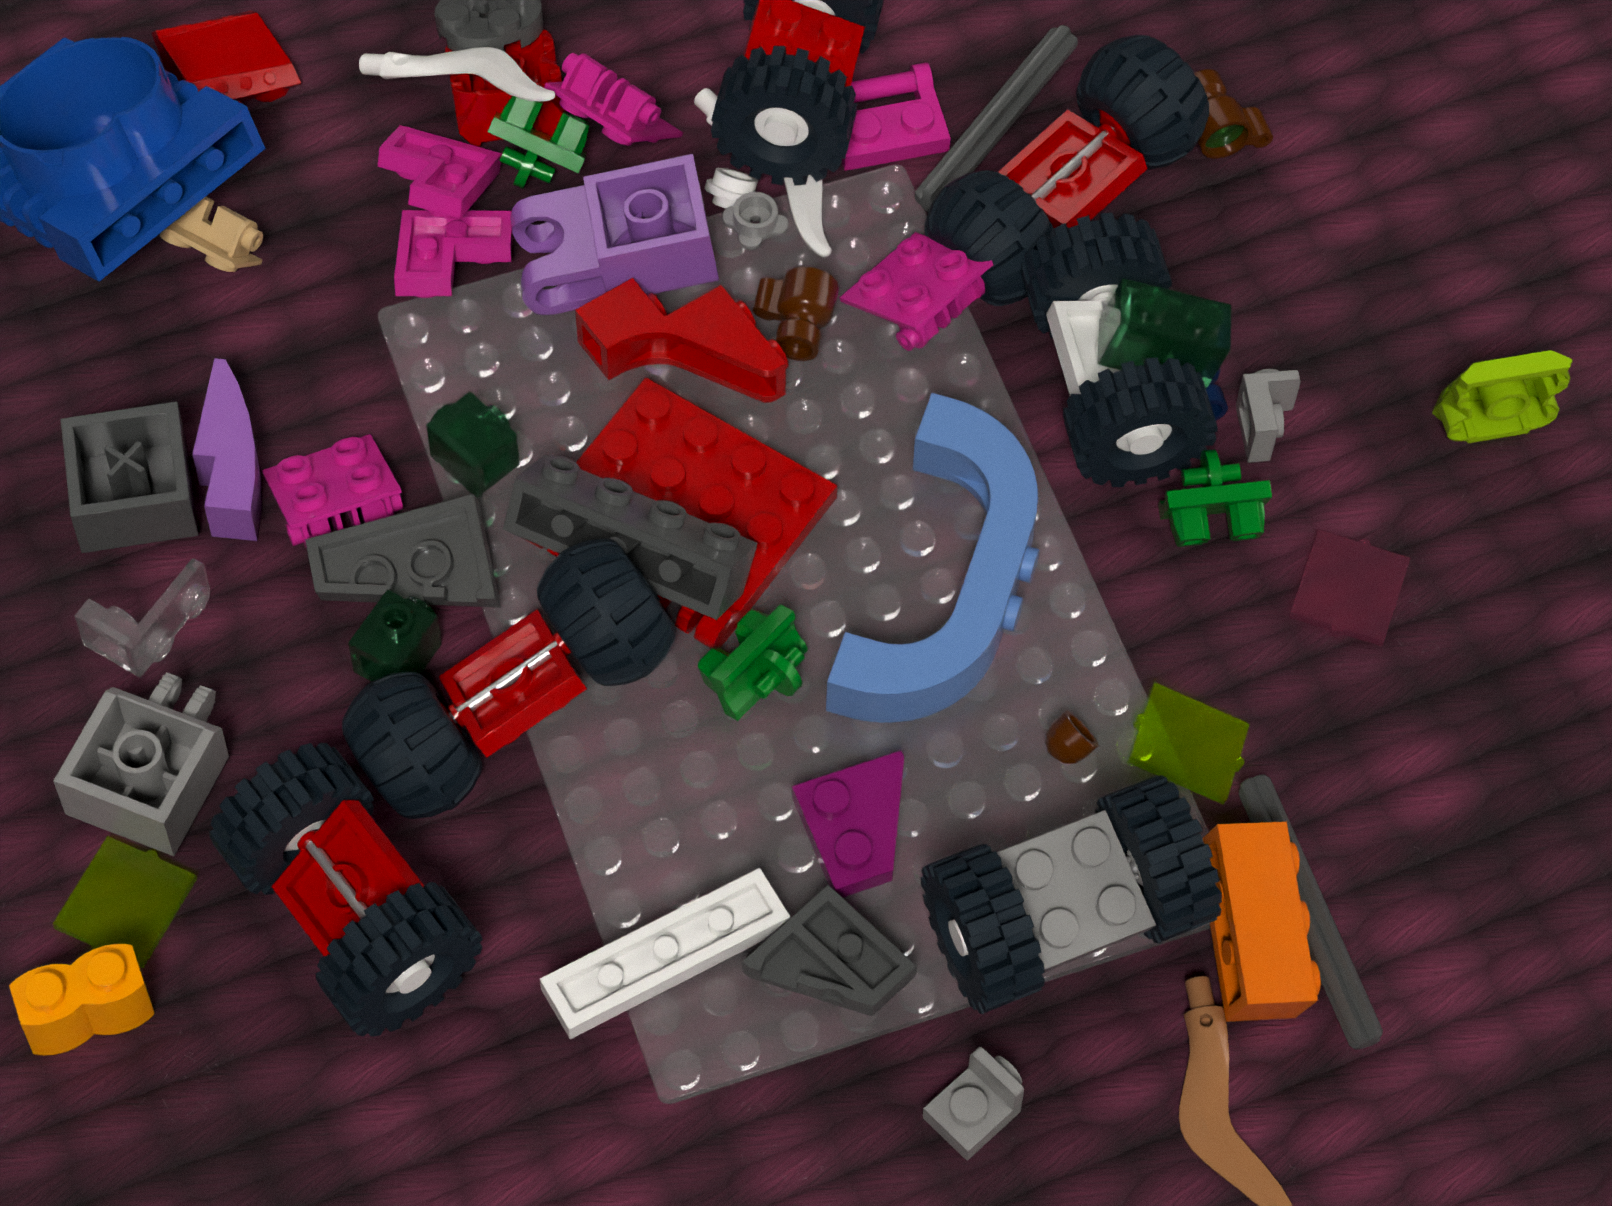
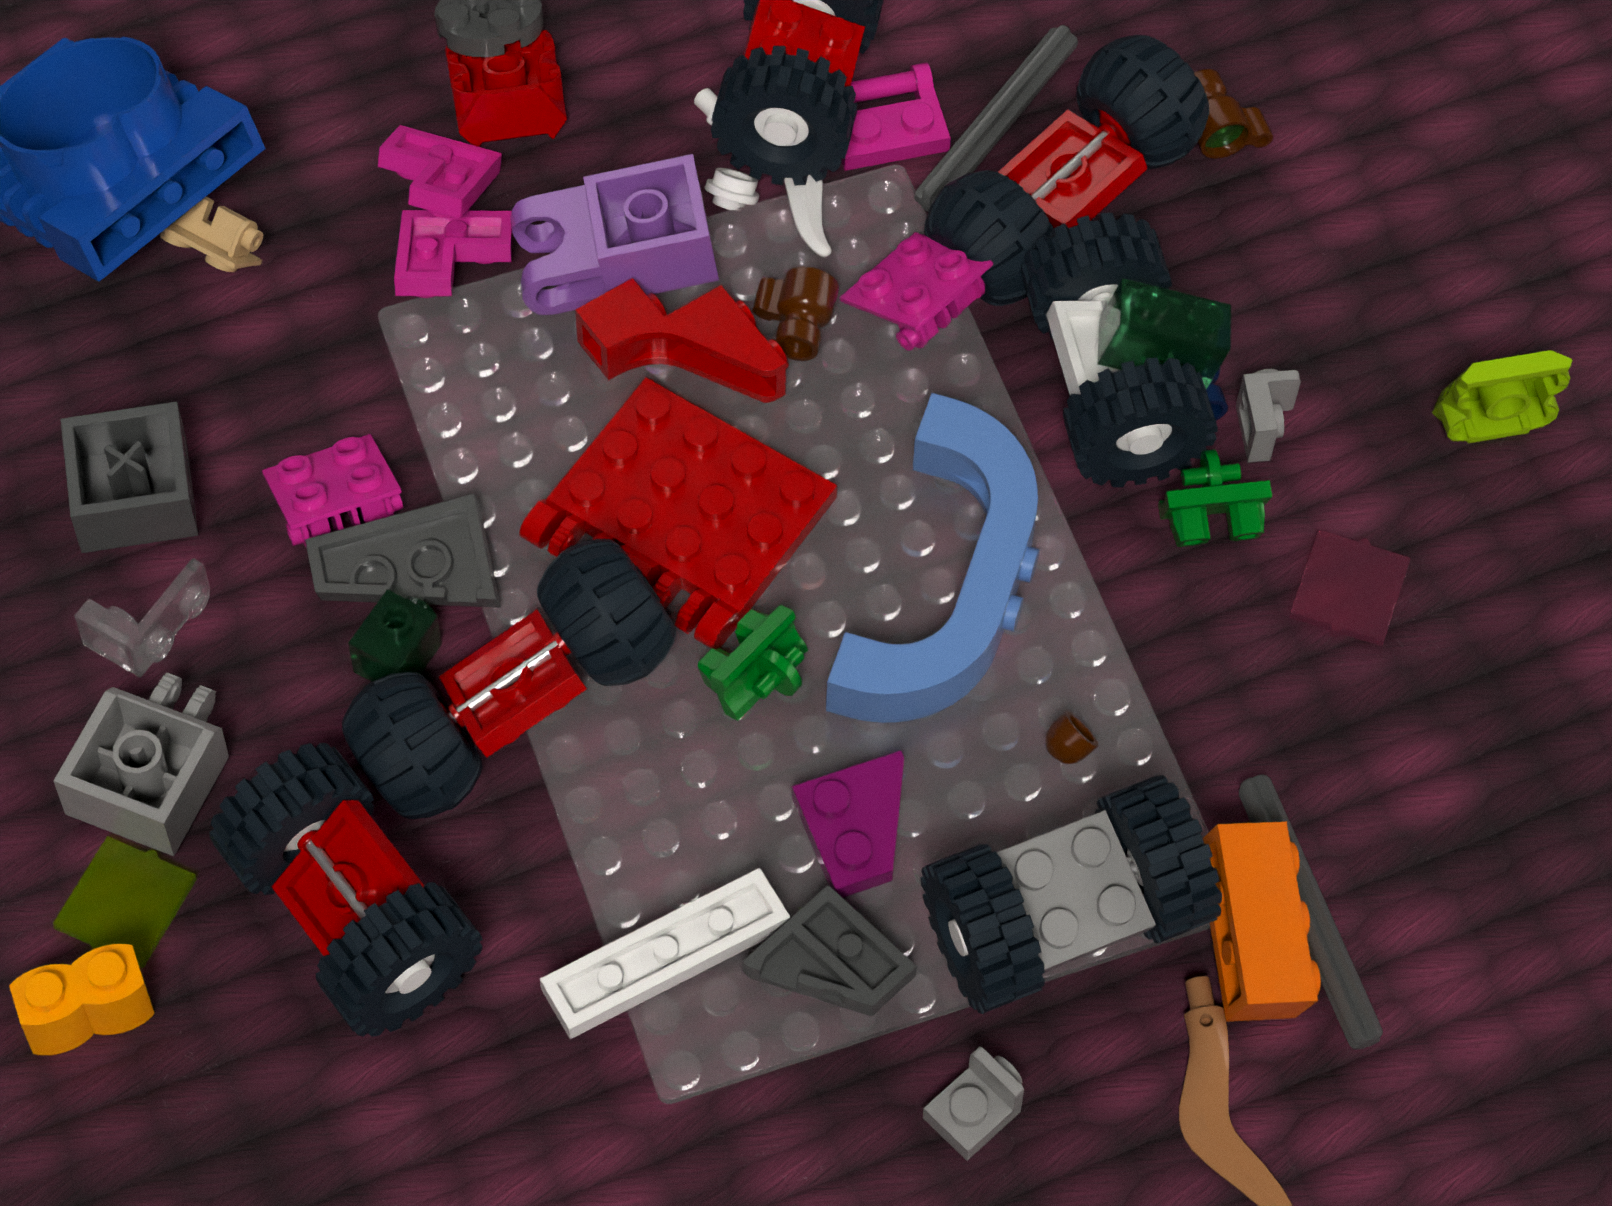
red slope [151,10,301,103] -> none
medium lavender slope [192,358,262,541] -> none
white piece [359,47,555,102] -> none
clear green brick [426,391,520,498] -> none
green hips [487,96,590,189] -> none
dark grey brick [502,455,758,620] -> none
dark pink hinge [544,53,683,146] -> none
light grey plate [723,192,788,250] -> none
clear neon green piece [1127,682,1250,804] -> none

